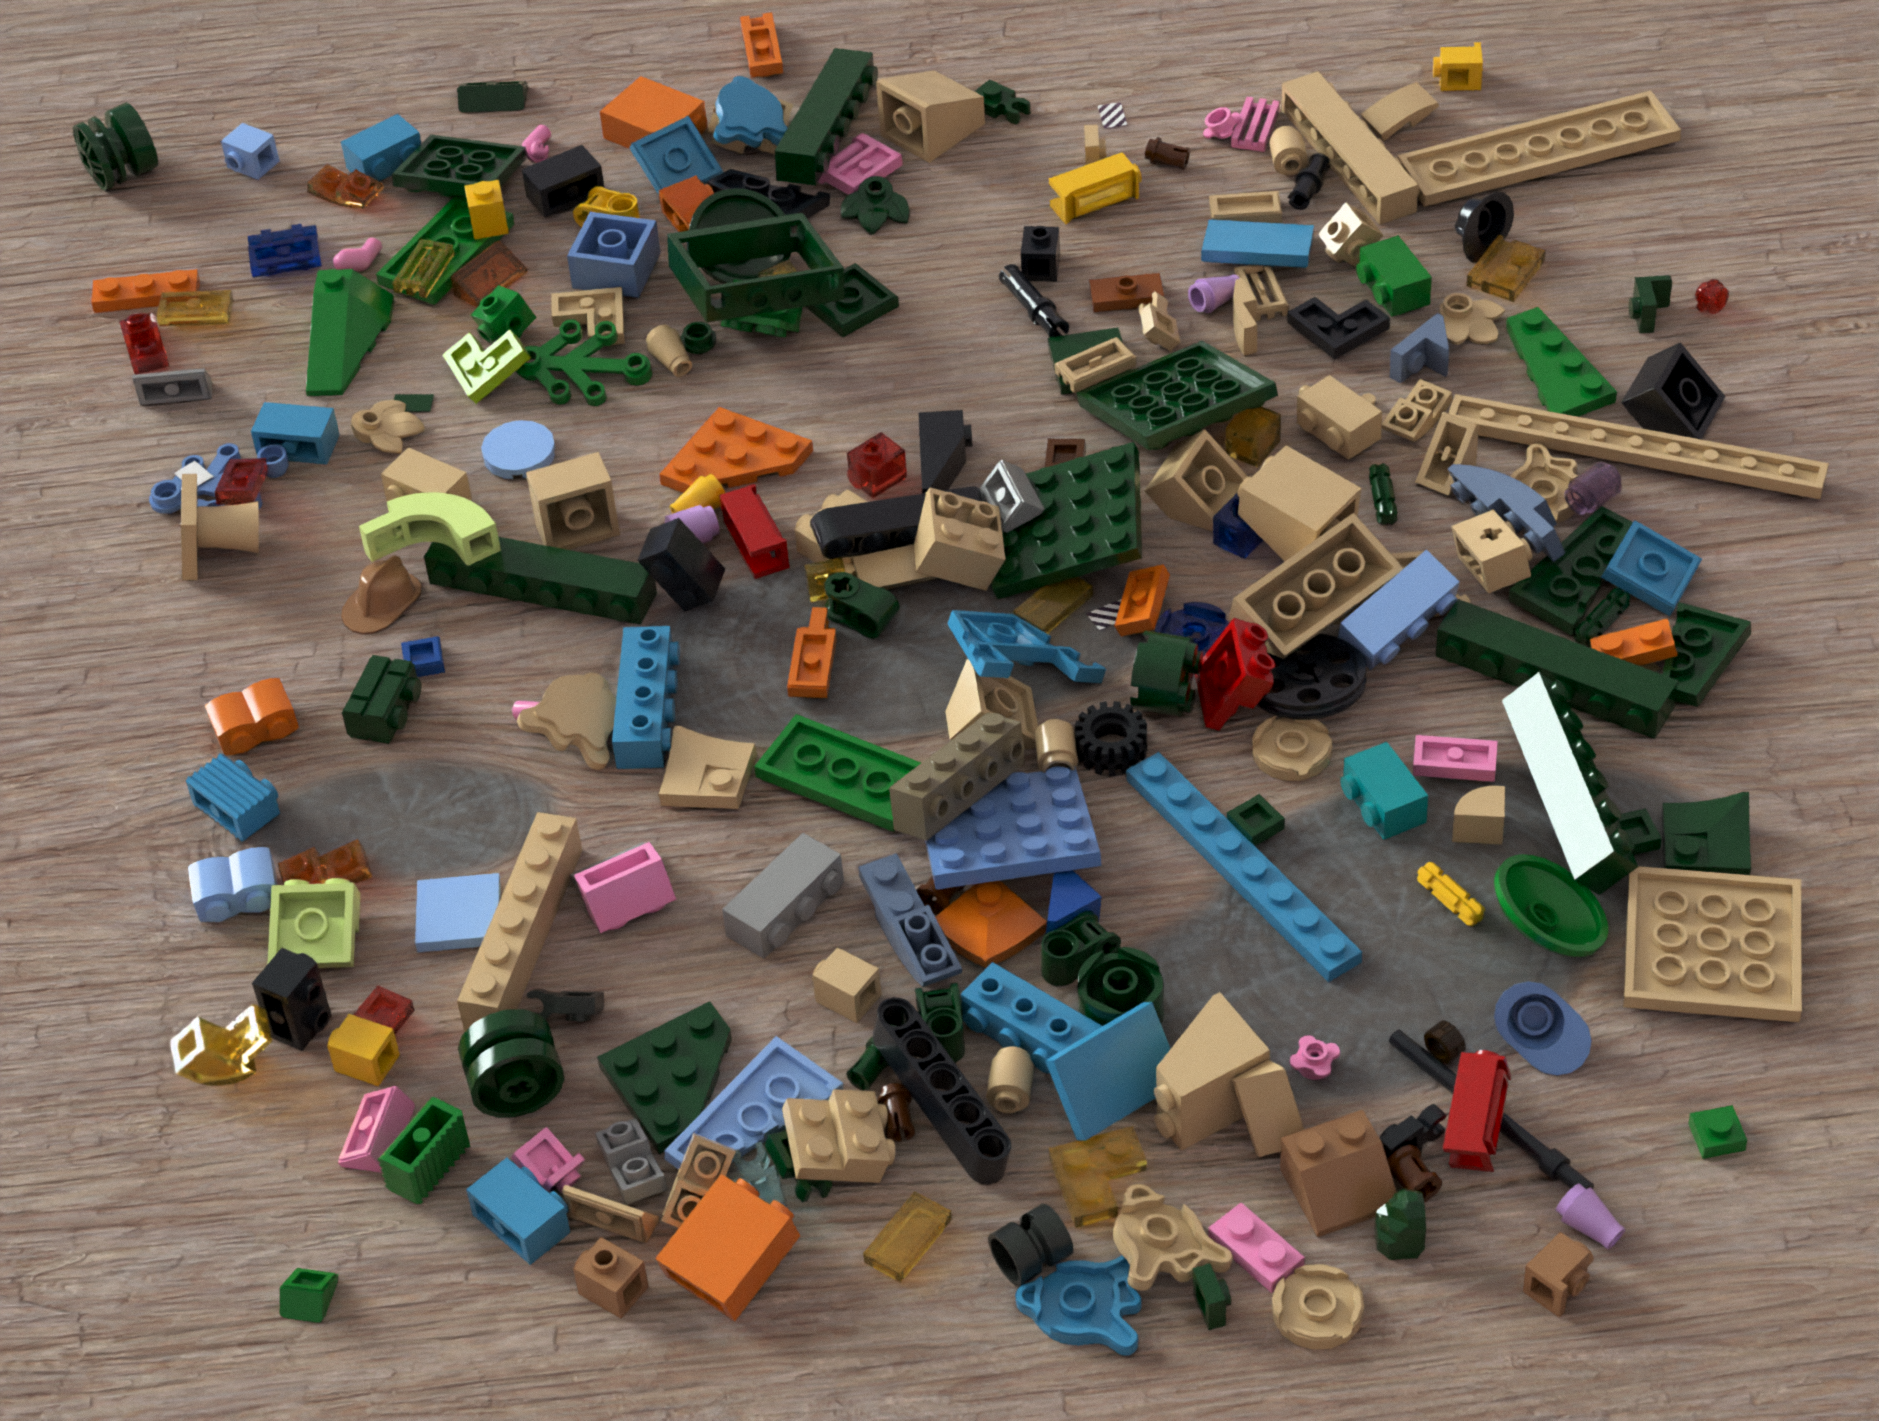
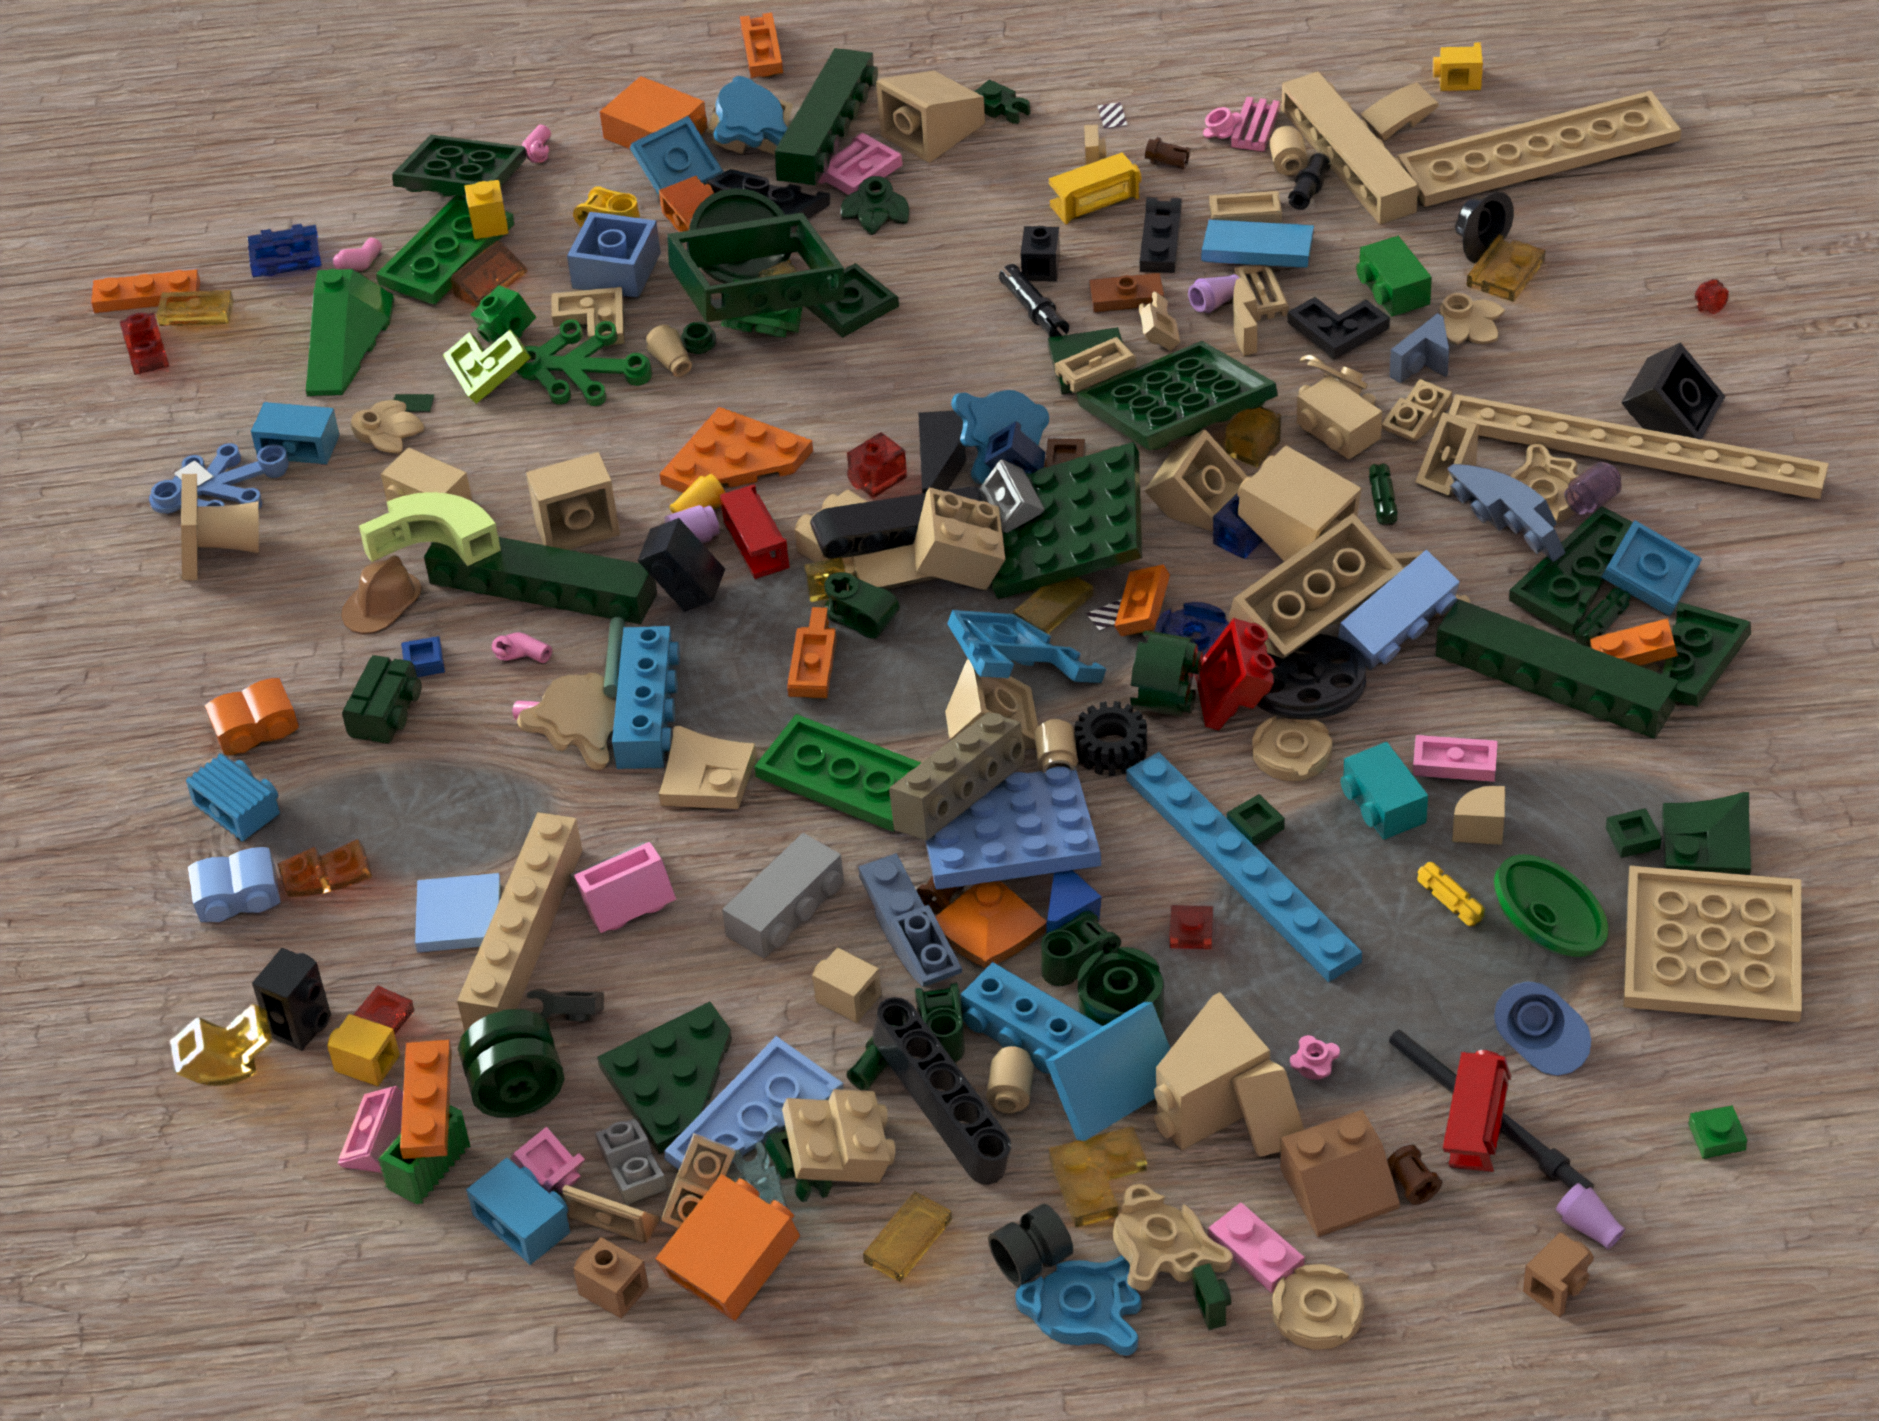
dark green wheel [73,102,158,191] -> none
light grey slope [132,368,213,405] -> none
clear red plate [214,458,268,505] -> none
light blue brick [221,123,280,180] -> none
yellowish green plate [267,878,361,968] -> none
green slope [280,1268,338,1323] -> none
clear orange slope [307,164,384,209] -> none
dark azure brick [341,114,422,187] -> none
clear yellow tile [392,239,454,298] -> none
dark green slope [457,81,528,112] -> none
light blue tile [481,420,555,479] -> none
black brick [521,145,605,218] -> none
reddish brown pin [877,1083,915,1142] -> none
tan brick [1318,203,1384,267] -> none
dark green rock [1375,1189,1426,1260] -> none
black plate [1379,1104,1446,1159] -> none
dark brown axle [1424,1020,1466,1064] -> none
tan brick [1451,509,1532,593] -> none
brick [1502,672,1638,895] -> none
green wing [1506,307,1617,417] -> none
dark green bracket [1629,275,1672,334] -> none
none -> orange plate [400,1040,452,1159]
none -> bright pink arm [492,632,552,663]
none -> sand green bar [603,617,625,698]
none -> dark azure tile [951,390,1049,485]
none -> dark blue brick [984,421,1046,474]
none -> black plate [1139,197,1182,273]
none -> clear red plate [1169,905,1213,949]
none -> tan plate [1299,355,1368,395]

